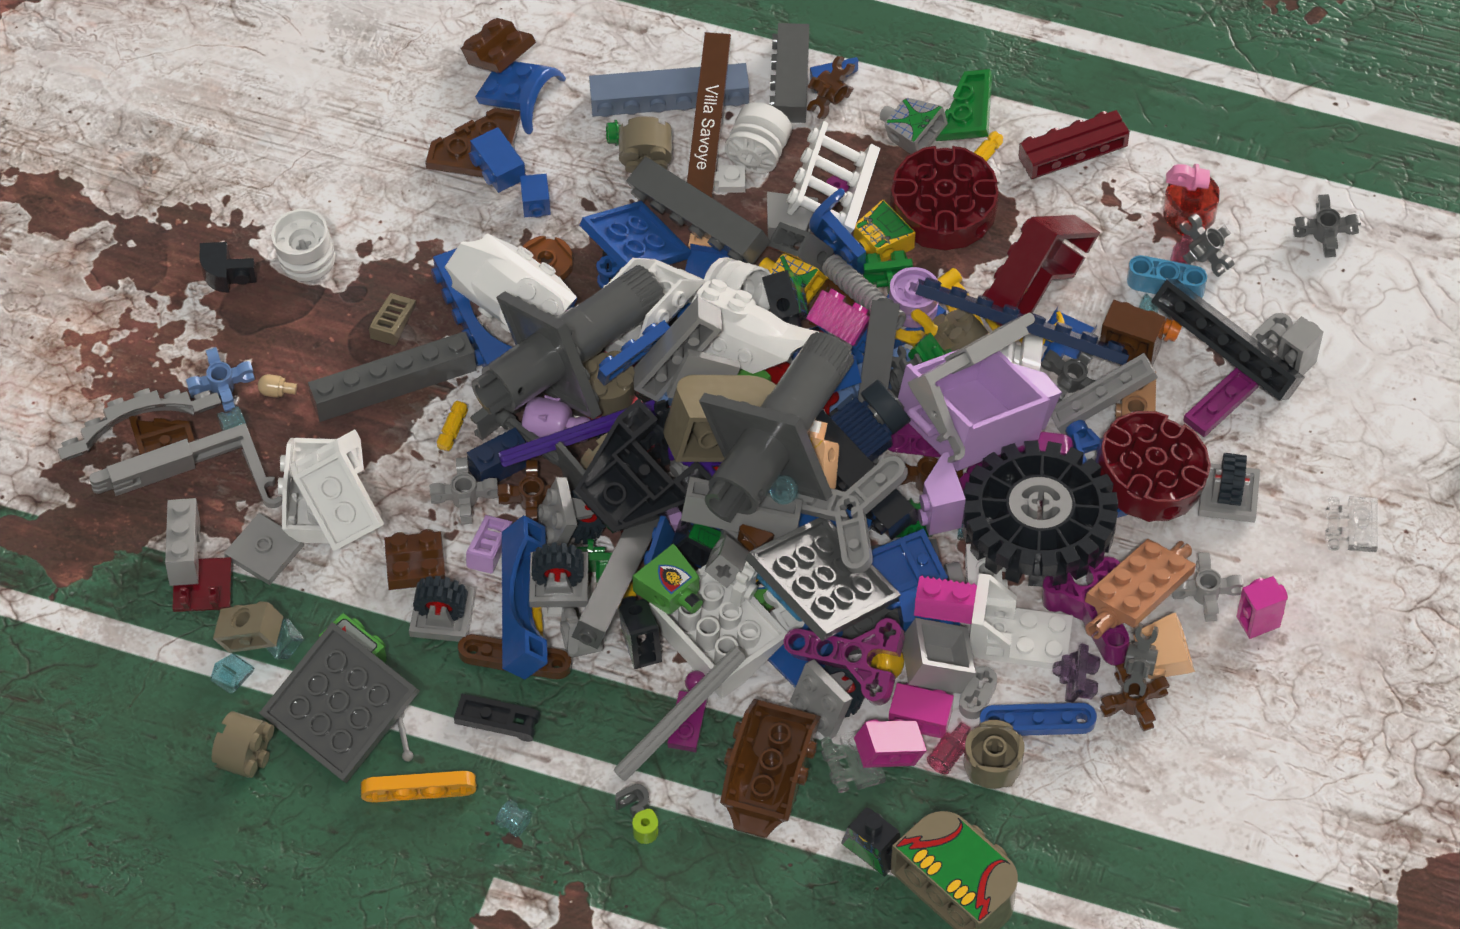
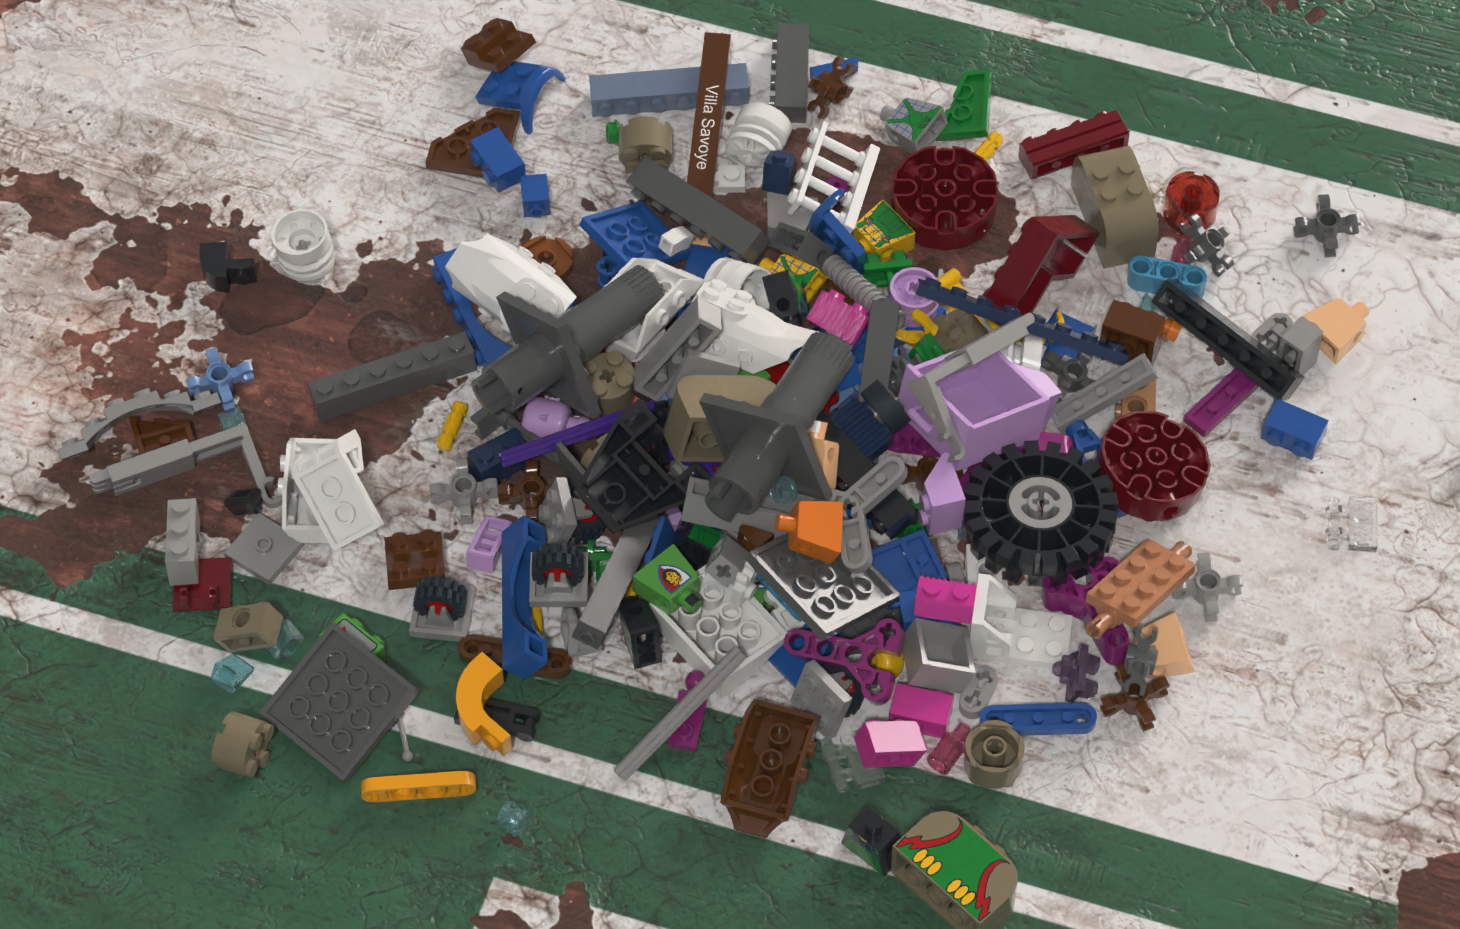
tan cylinder [258,374,297,398] -> none
dark tan slope [369,293,416,346] -> none
blue plate [597,320,670,386] -> none
leg [615,784,659,844] -> none
bright pink piece [1166,164,1210,191] -> none
light grey plate [1198,453,1260,523] -> none
dark pink brick [1236,576,1288,639] -> none
none -> black slope [224,488,261,516]
none -> light orange arch [456,652,512,756]
none -> white piece [658,226,695,257]
none -> dark blue brick [762,150,797,195]
none -> orange torso [774,501,843,563]
none -> dark tan brick [1071,146,1159,269]
none -> blue brick [1261,399,1329,460]
none -> light nougat torso [1303,298,1369,364]

